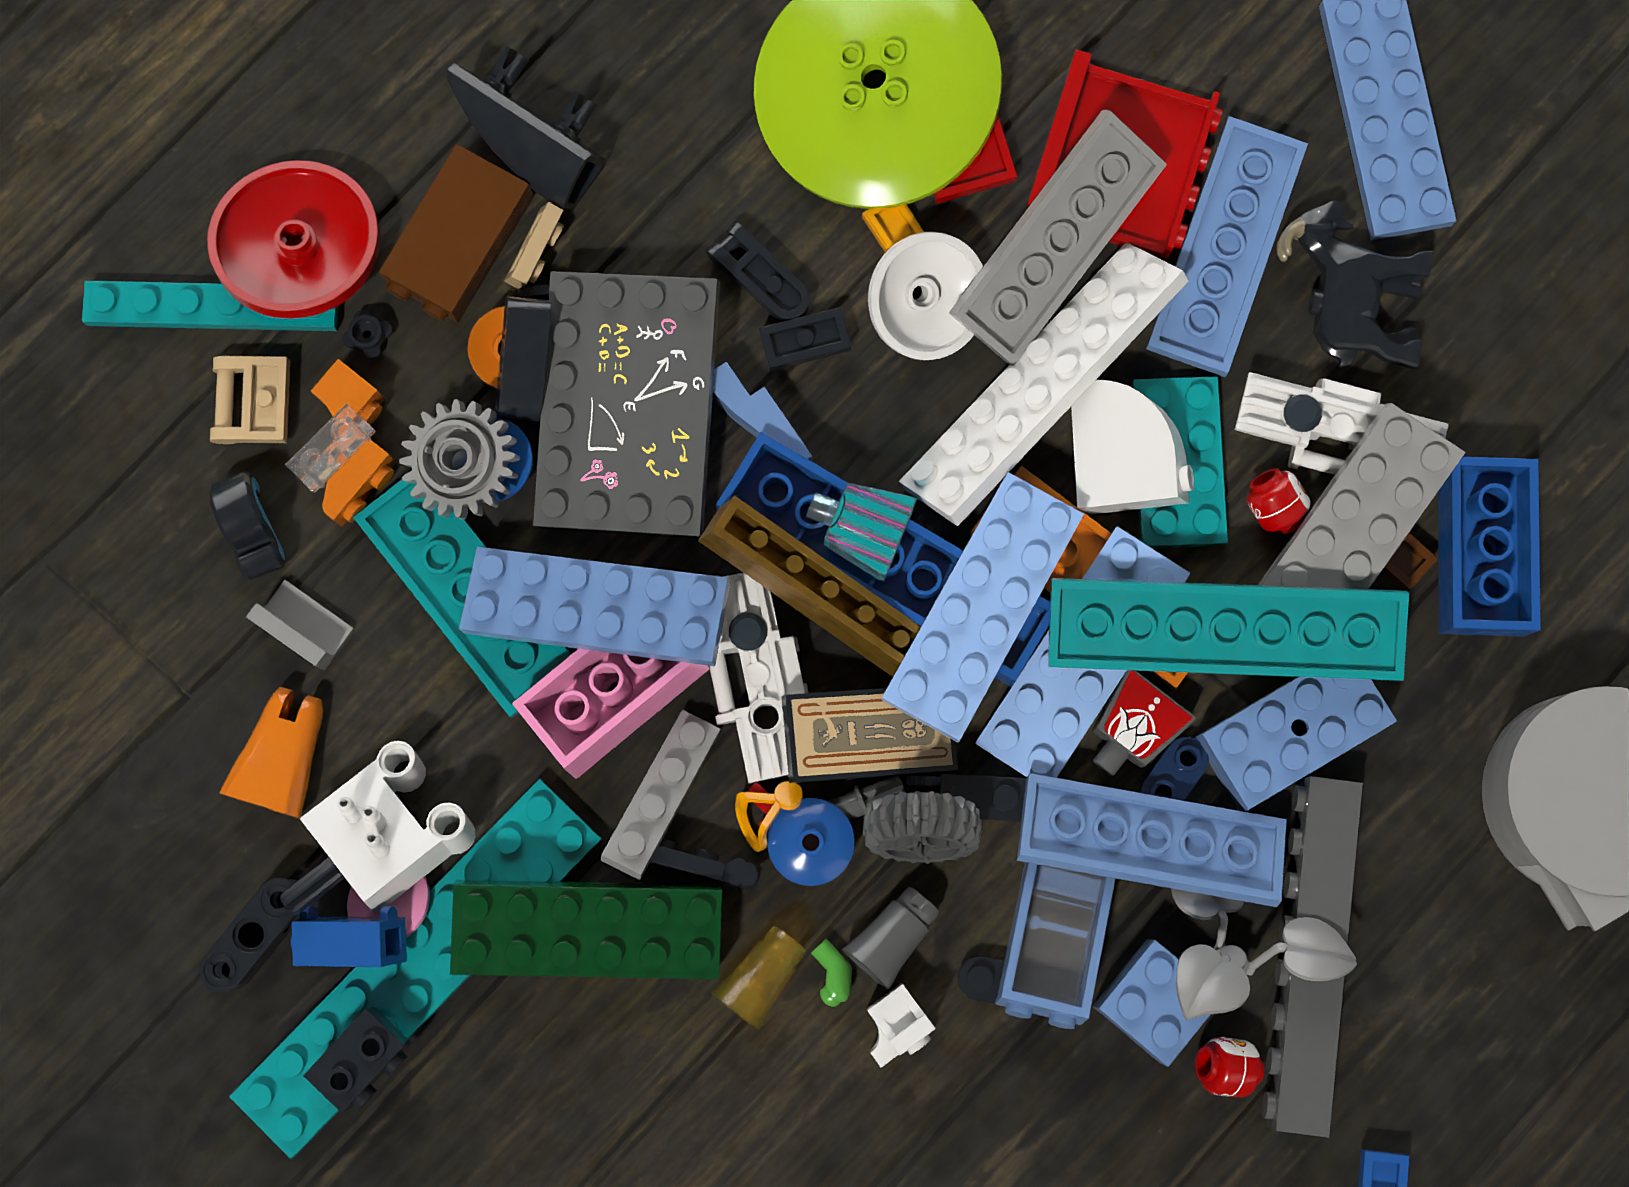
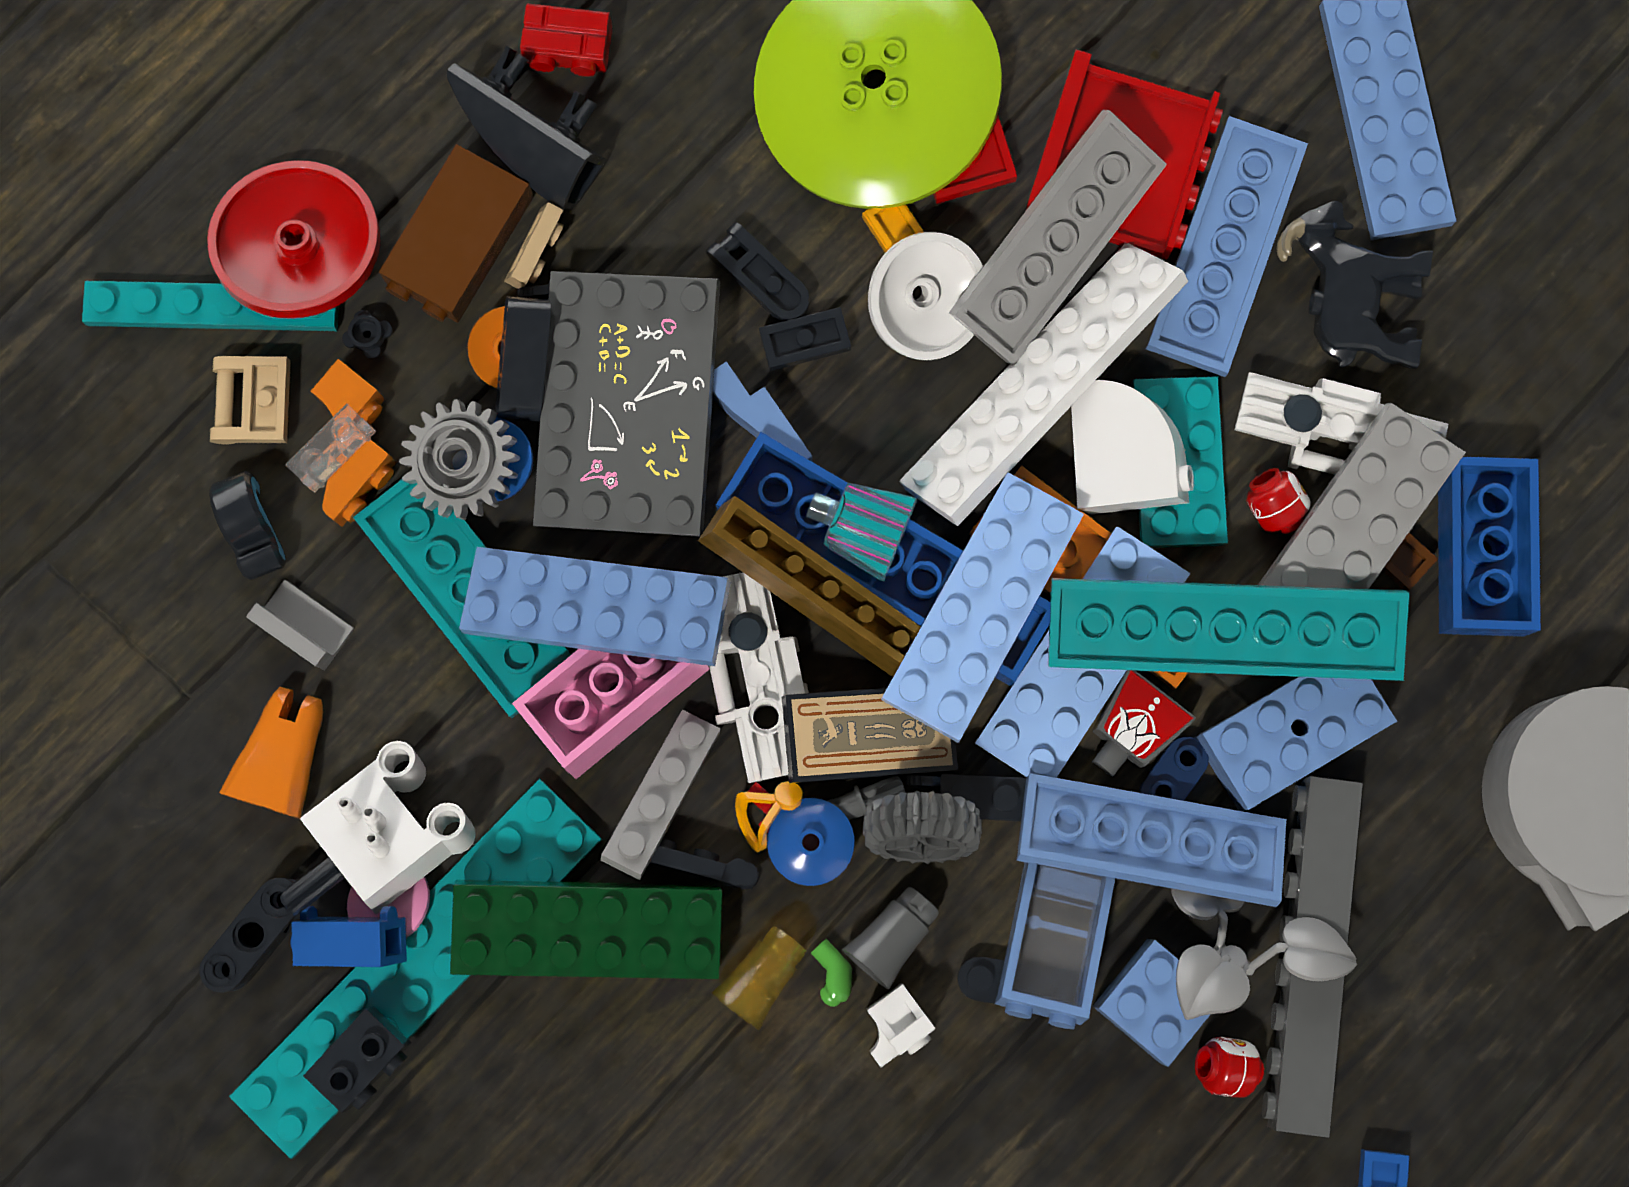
none -> red brick [520,3,612,76]

